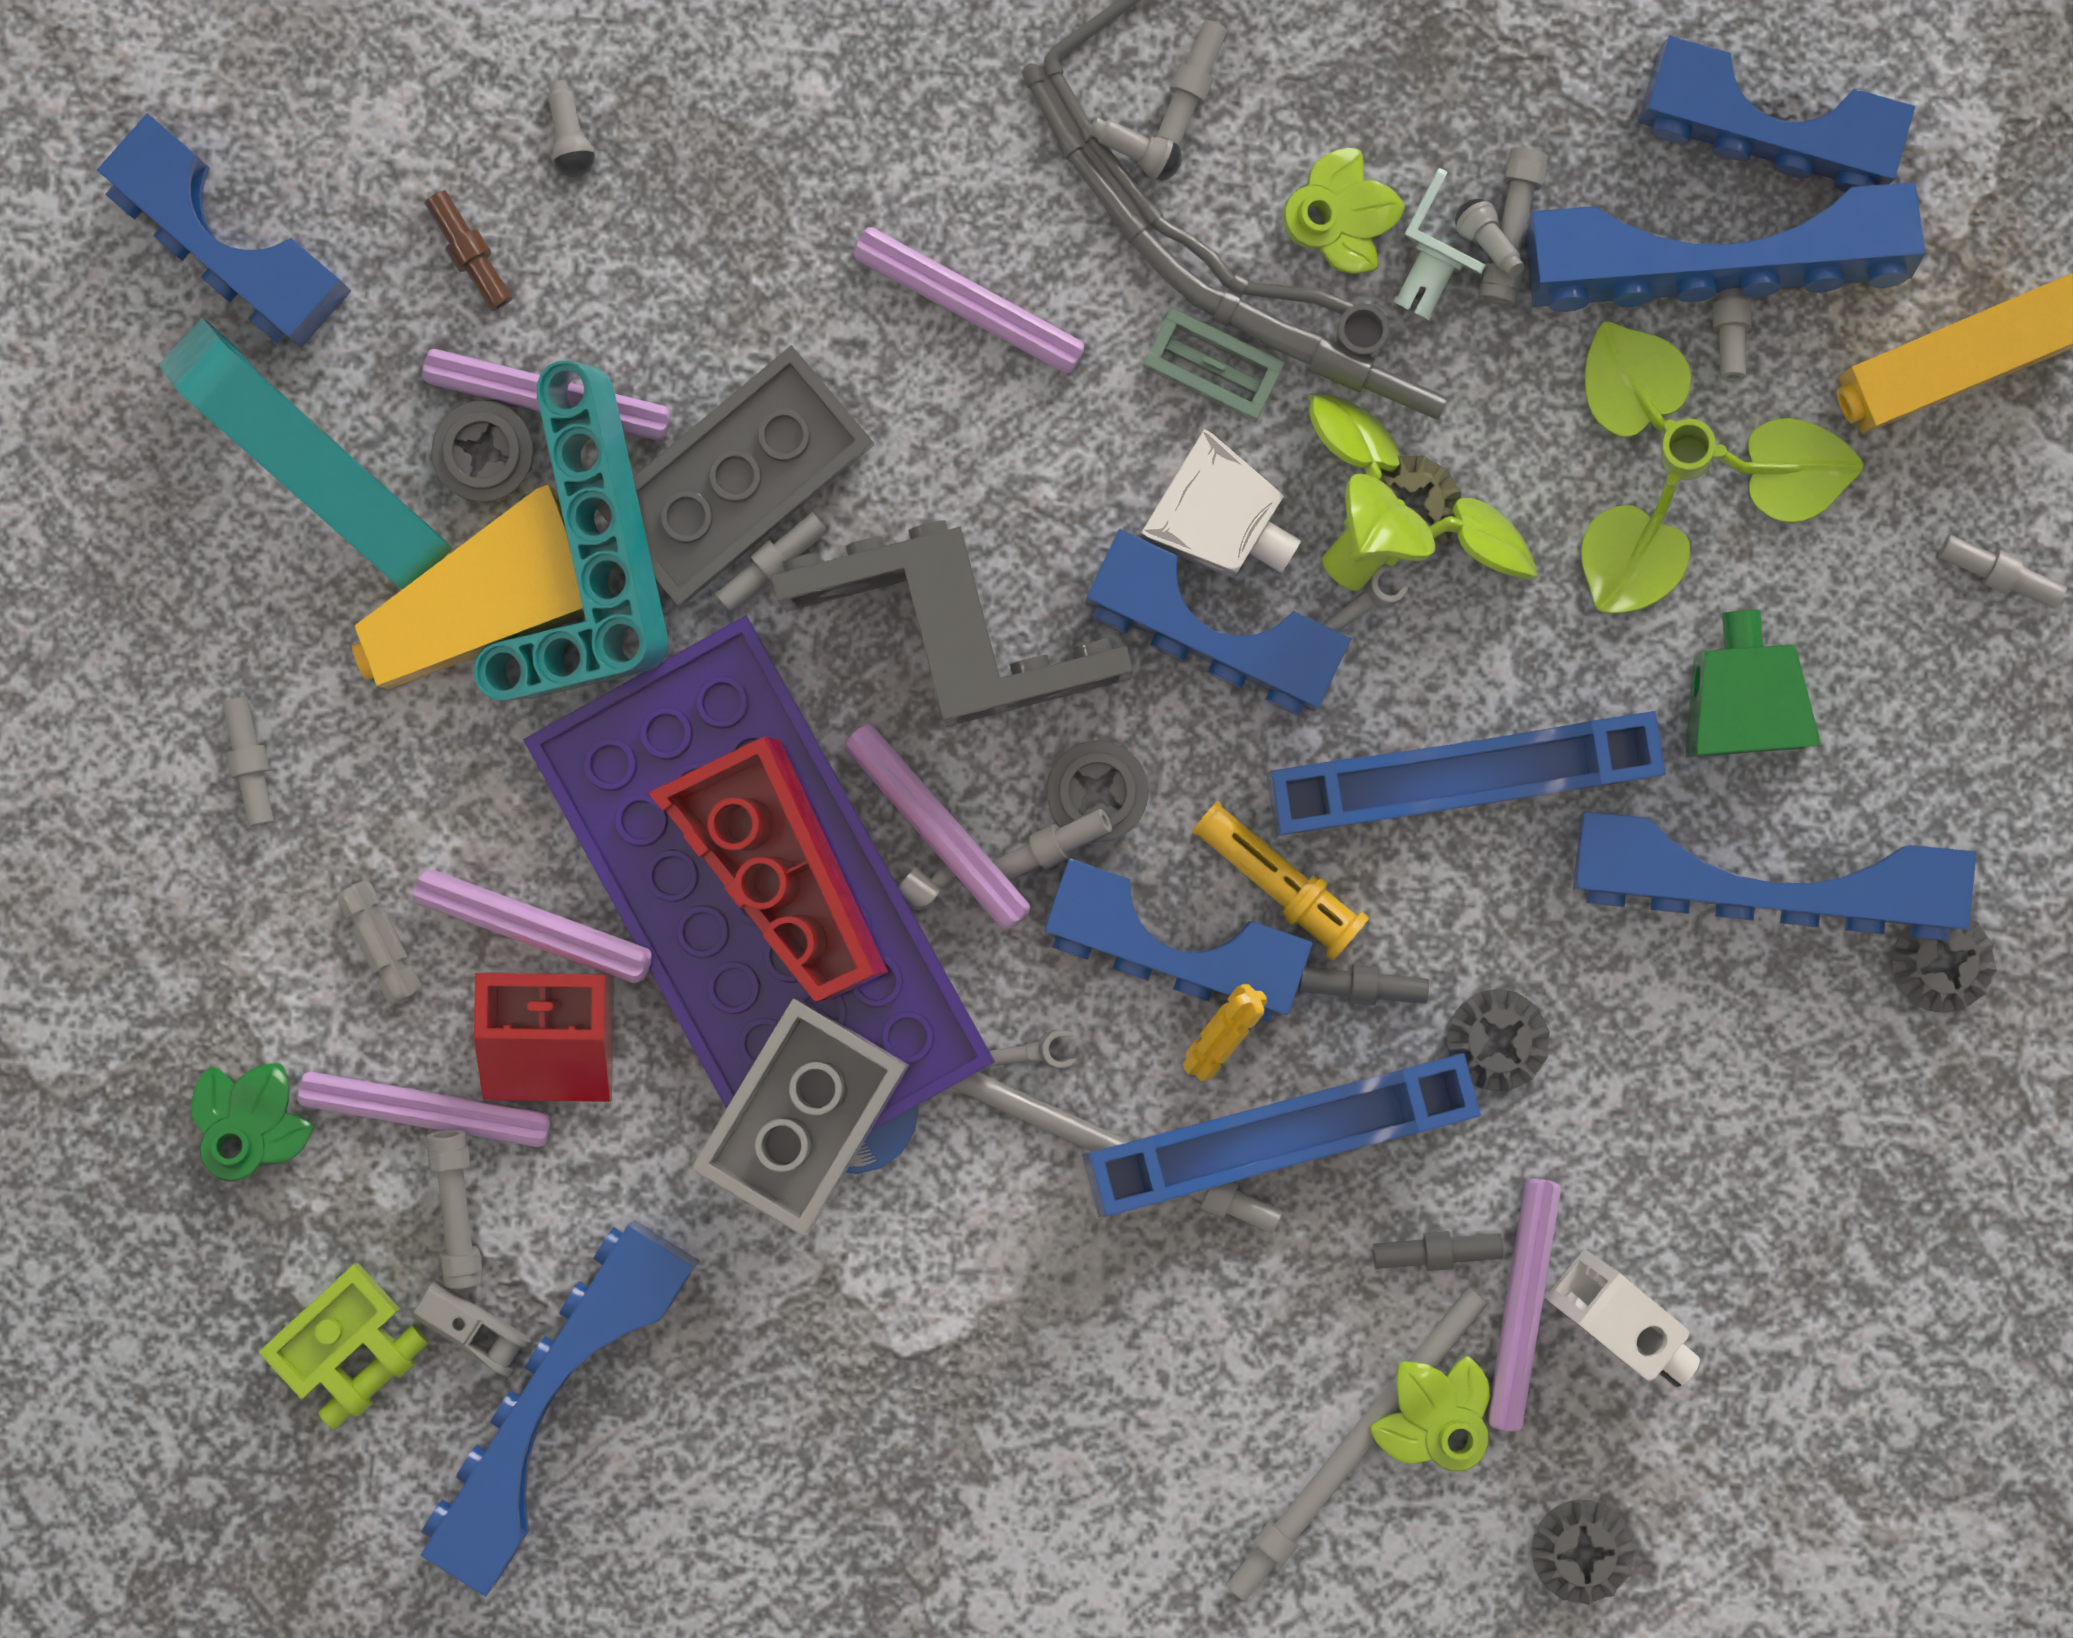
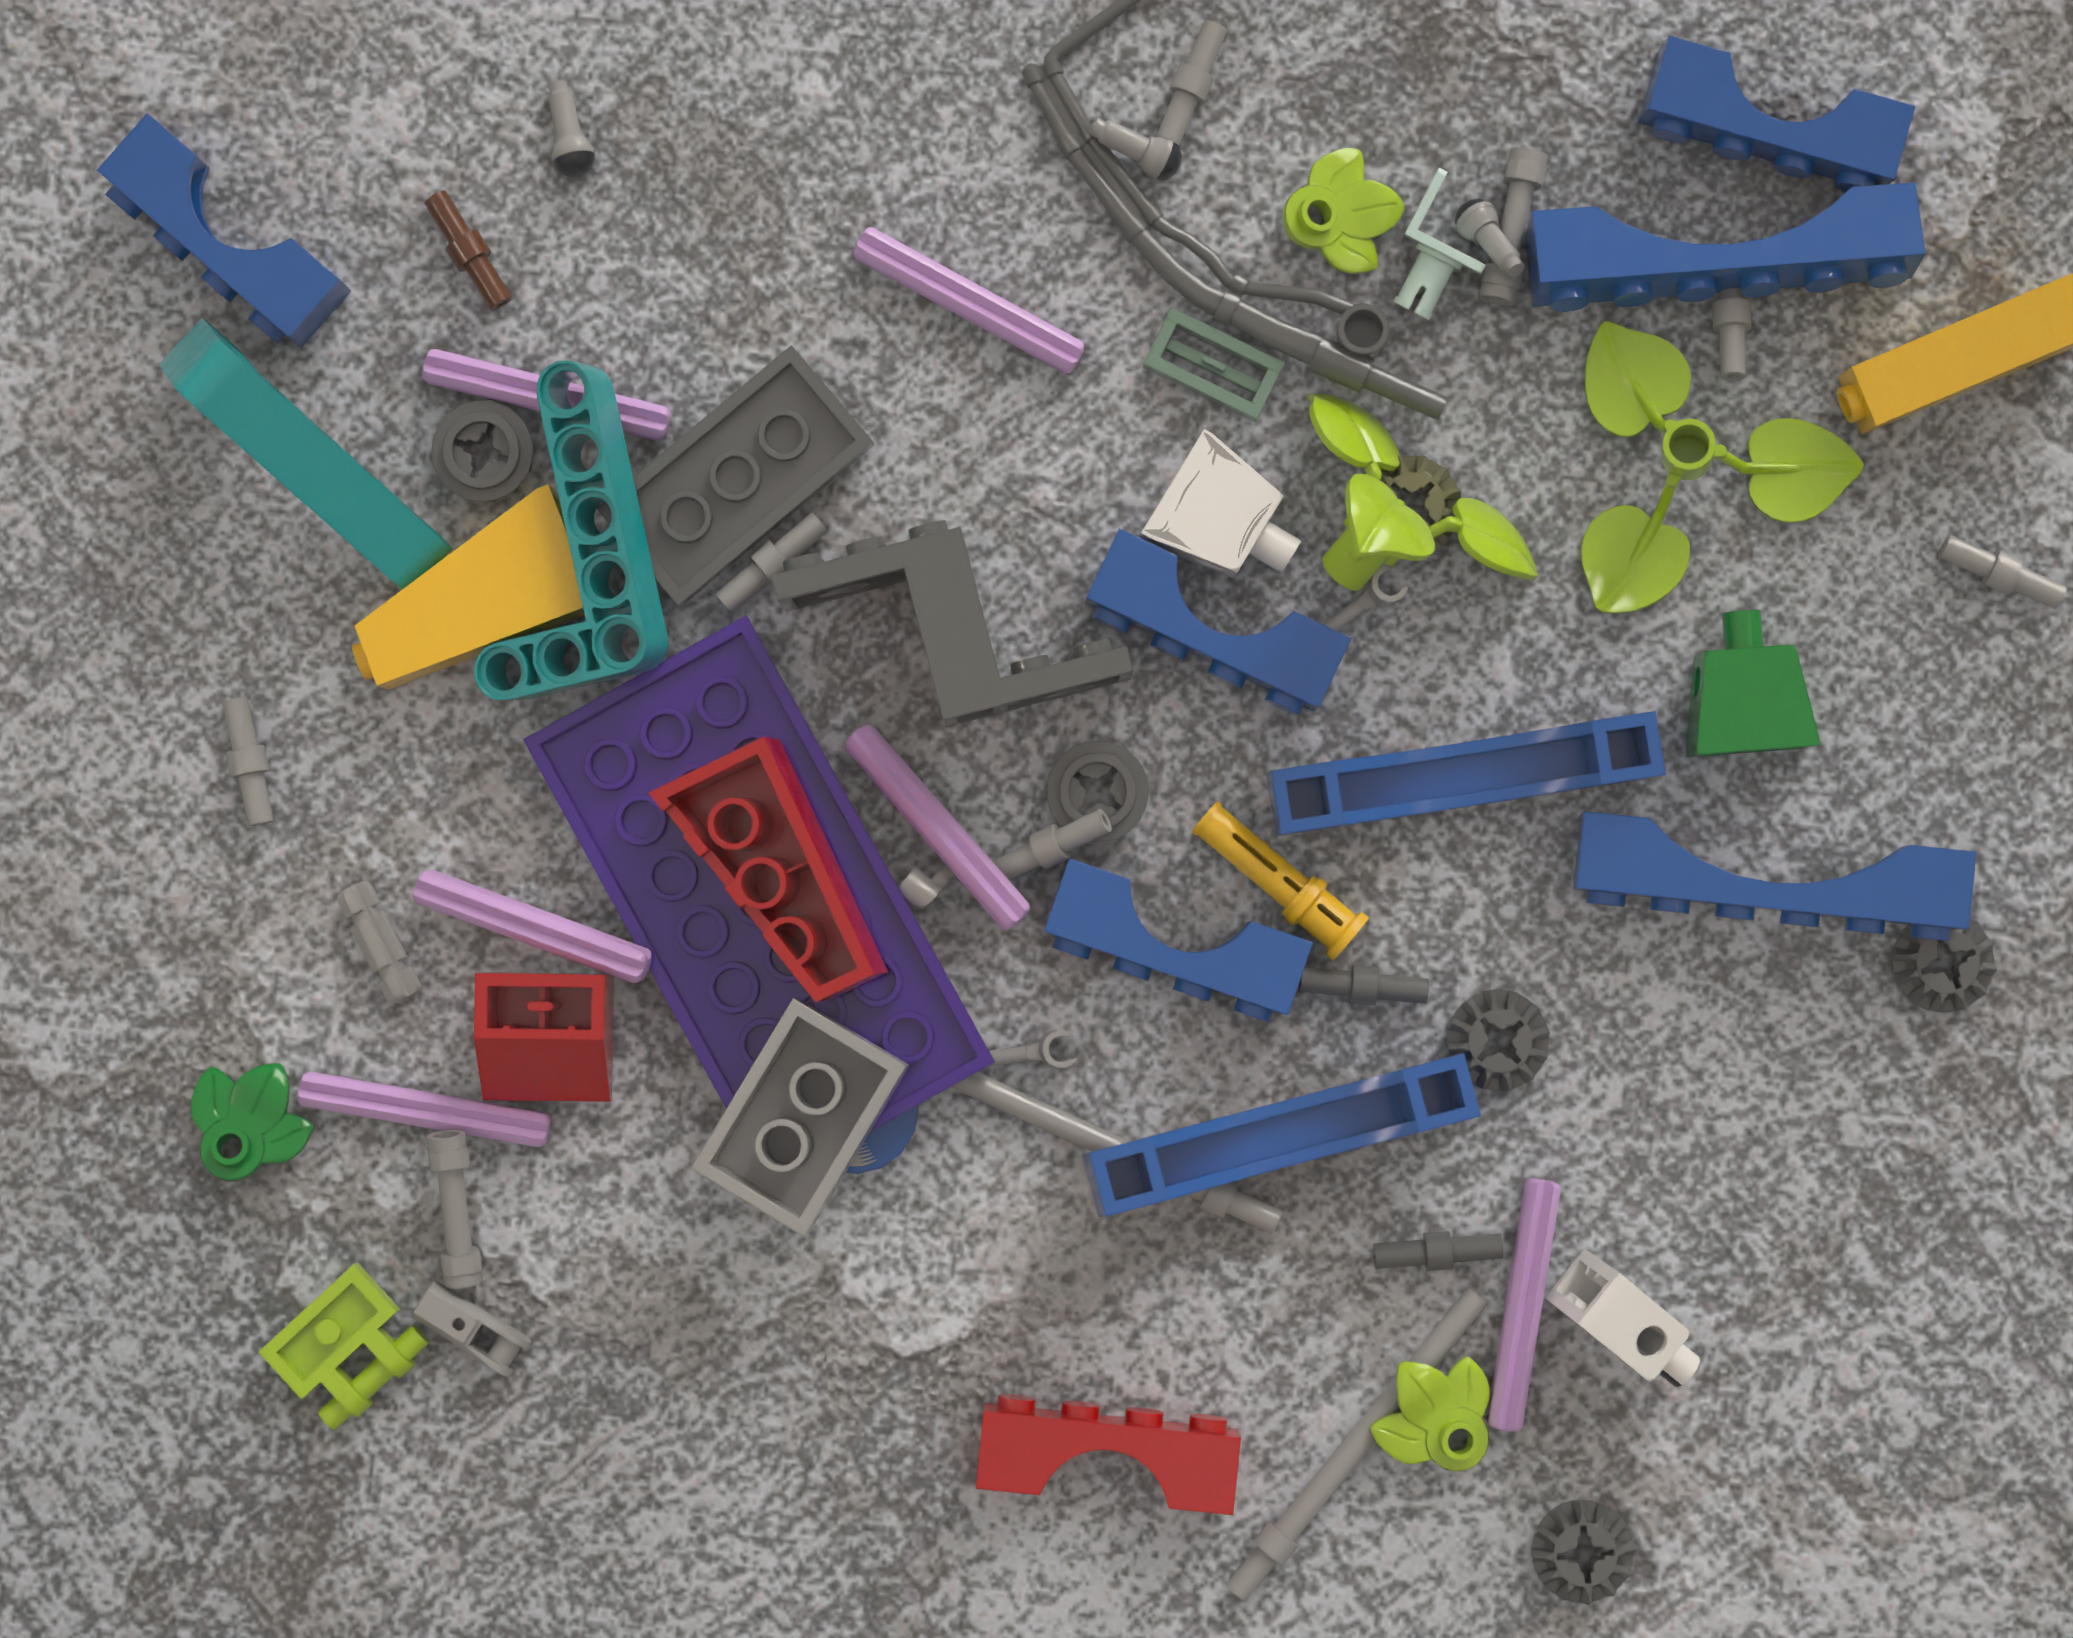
blue arch [420,1220,699,1597] -> none
yellow axle [1183,984,1267,1082] -> none
none -> red arch [975,1394,1241,1515]

